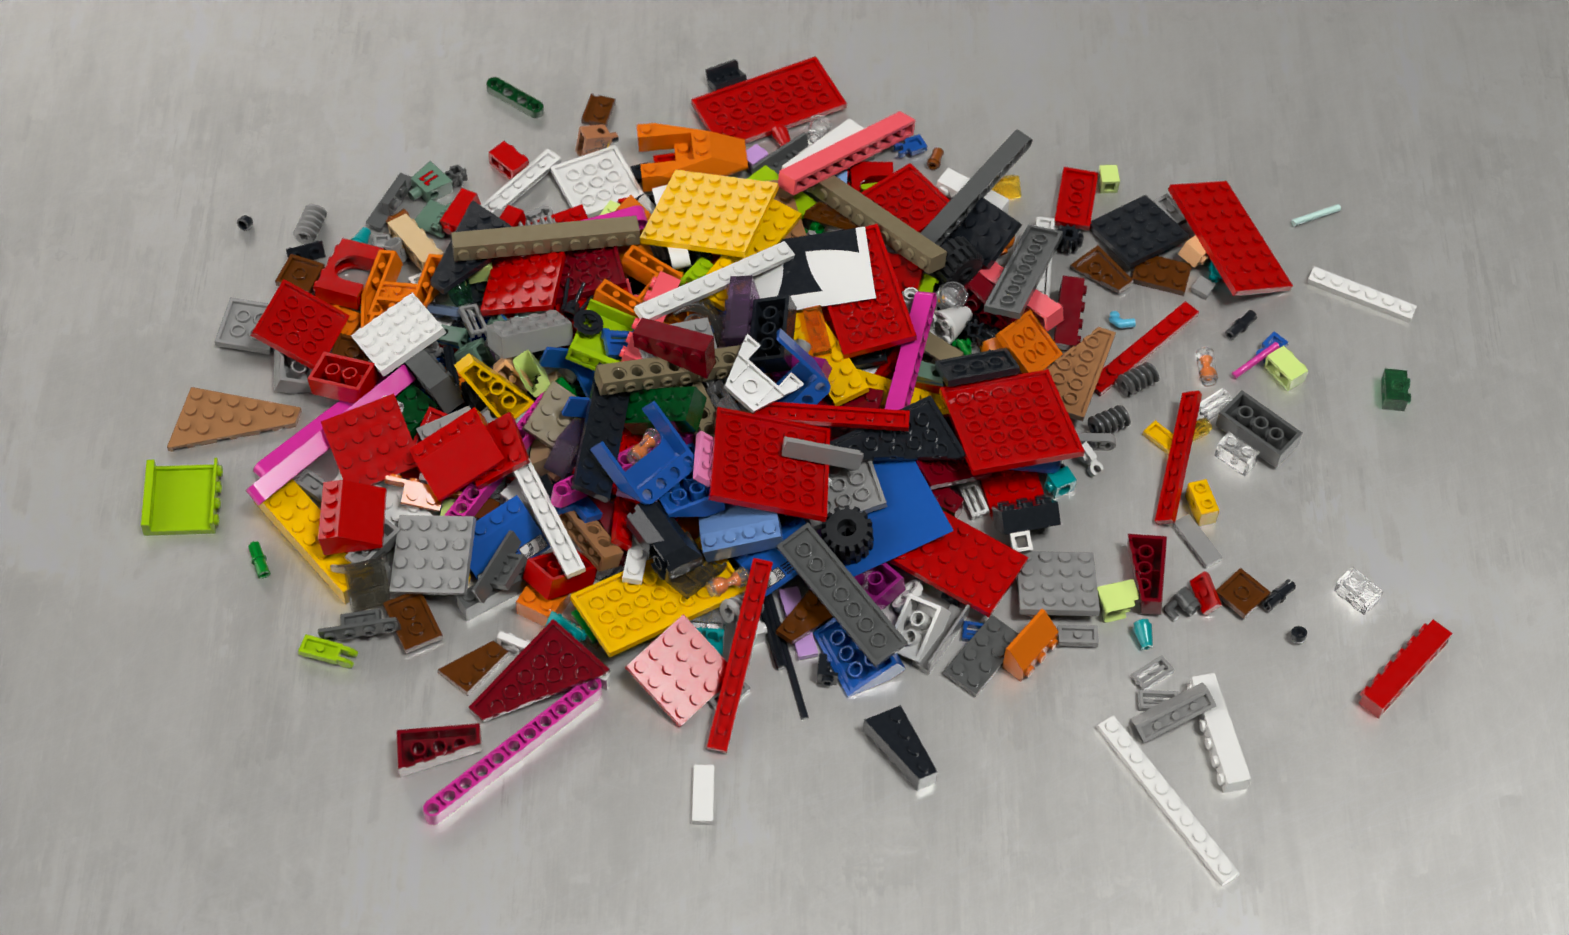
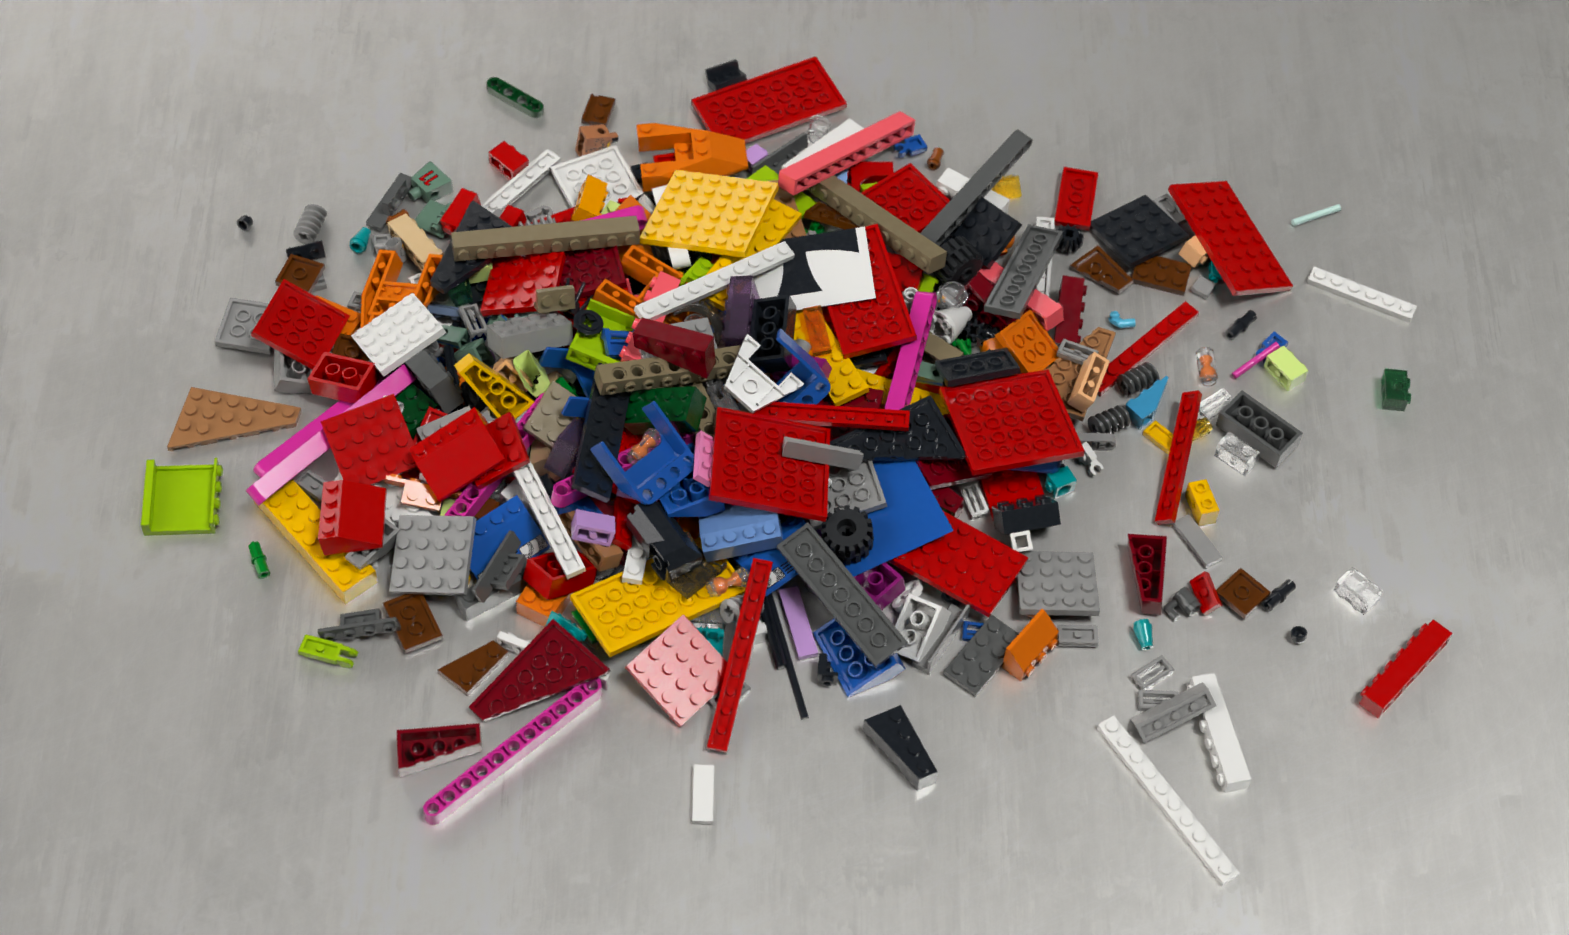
red arch [313,238,384,310] -> none
clear smoke piece [330,551,391,612] -> none
dark grey gear [445,165,468,187] -> none
red cone [772,124,791,147] -> none
reddish brown wing [776,590,833,645] -> none
yellowish green piece [1097,579,1139,623] -> none
yellowish green brick [1098,165,1120,193] -> none
none -> dark tan bracket [534,285,575,314]
none -> light orange brick [571,174,608,221]
none -> lavender brick [571,509,615,547]
none -> light grey tile [1057,338,1099,365]
none -> light nougat brick [1067,352,1110,413]
none -> dark azure slope [1125,376,1169,430]

